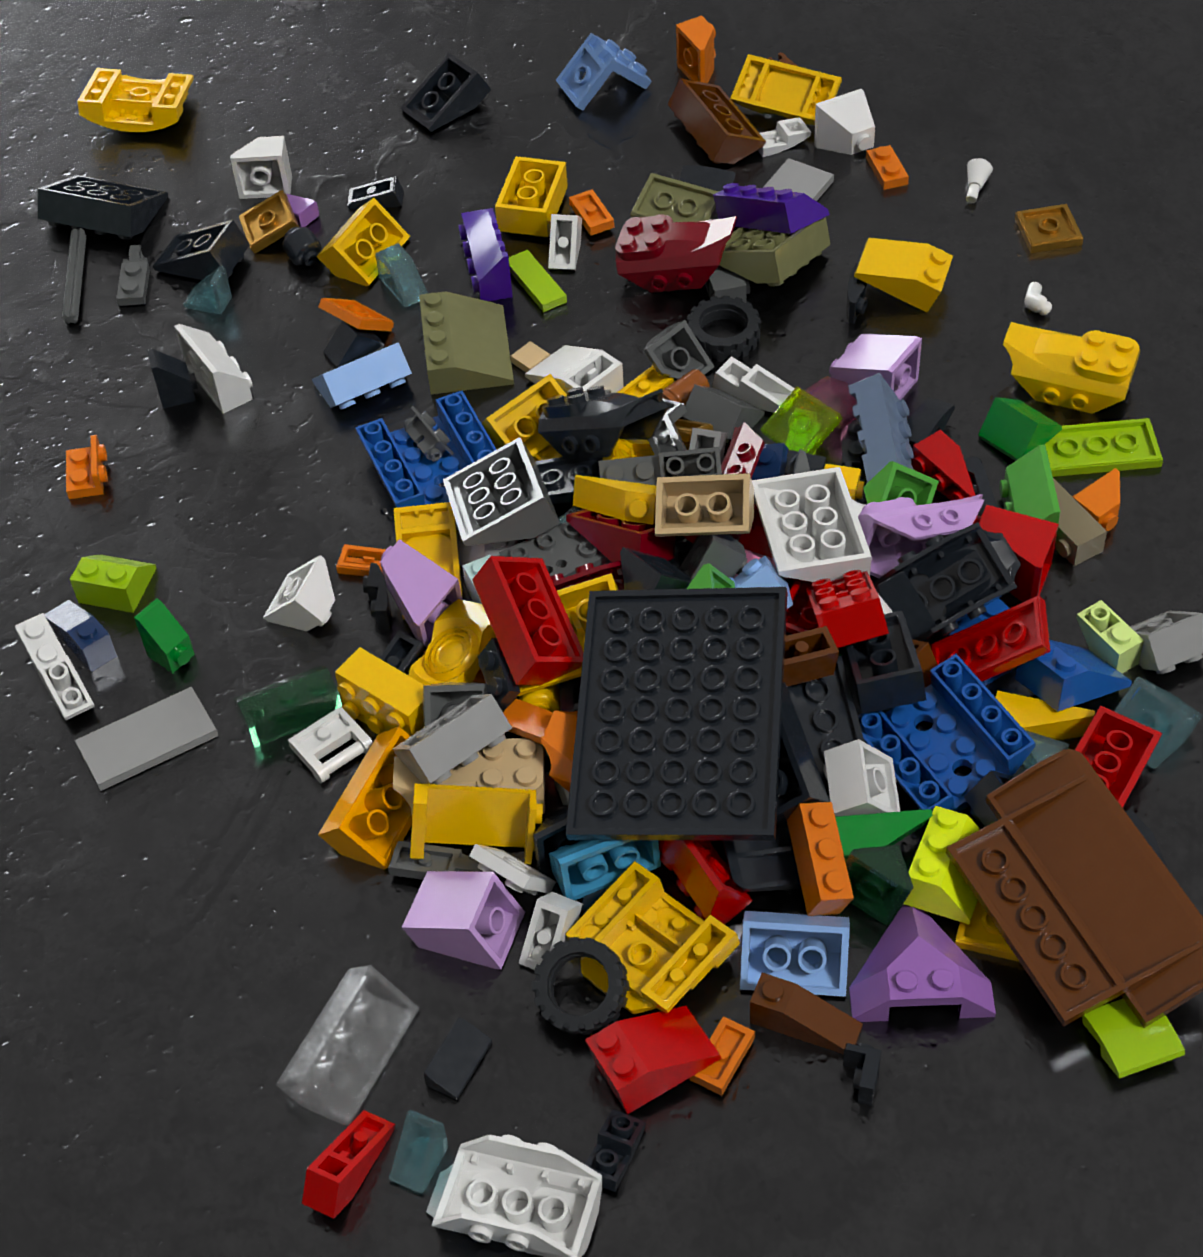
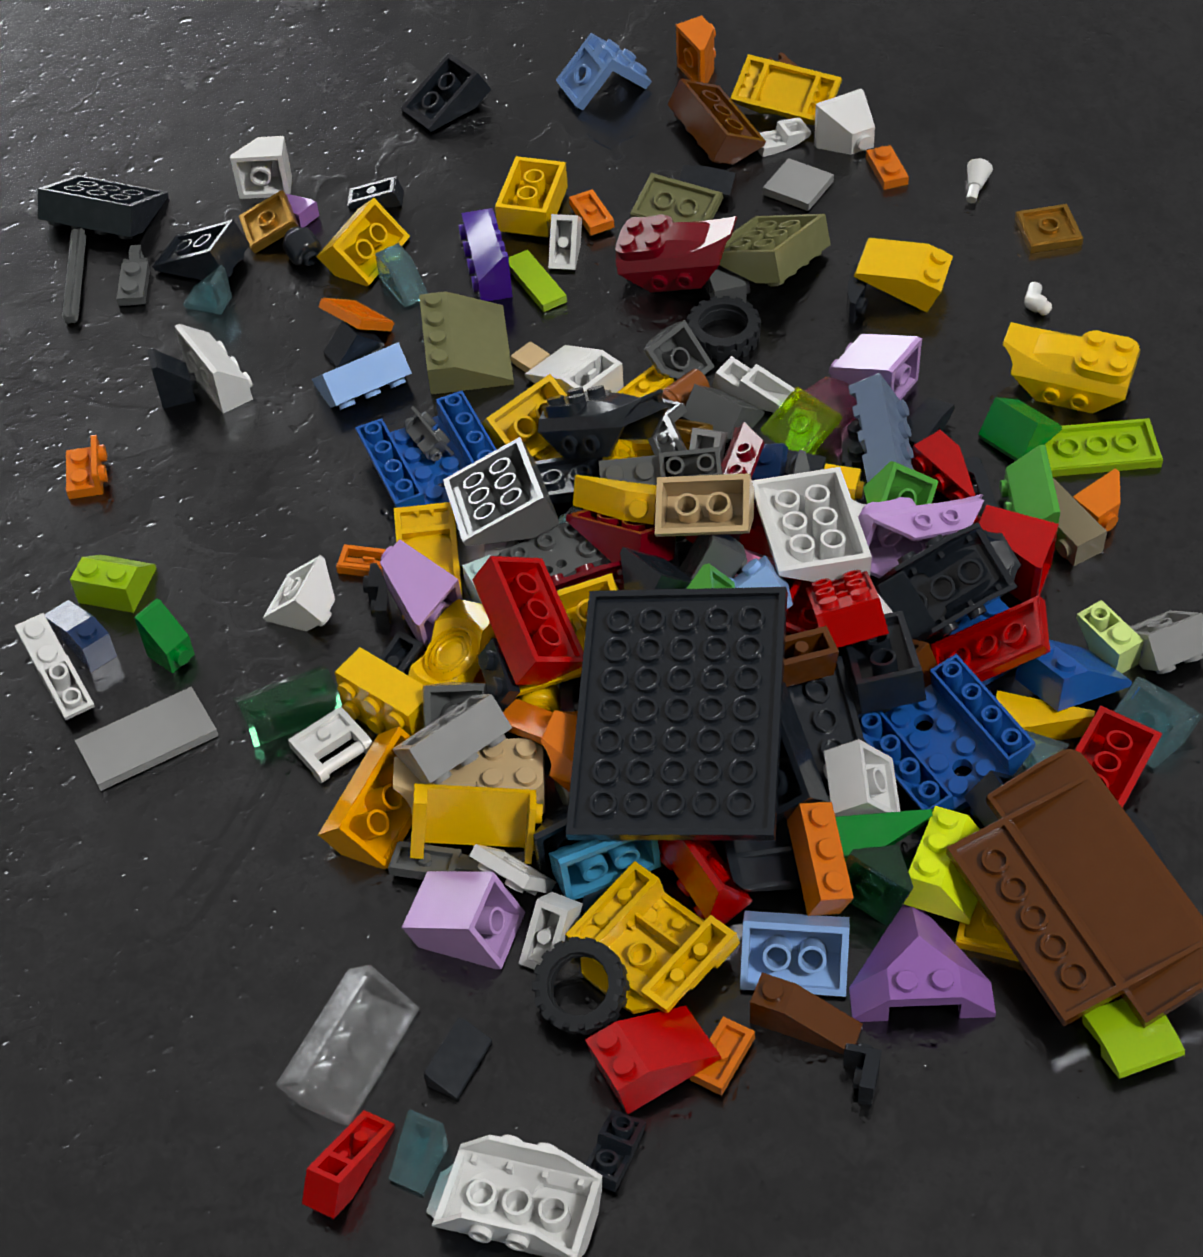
yellow slope [78,68,193,132] -> none
dark purple slope [713,183,830,234] -> none

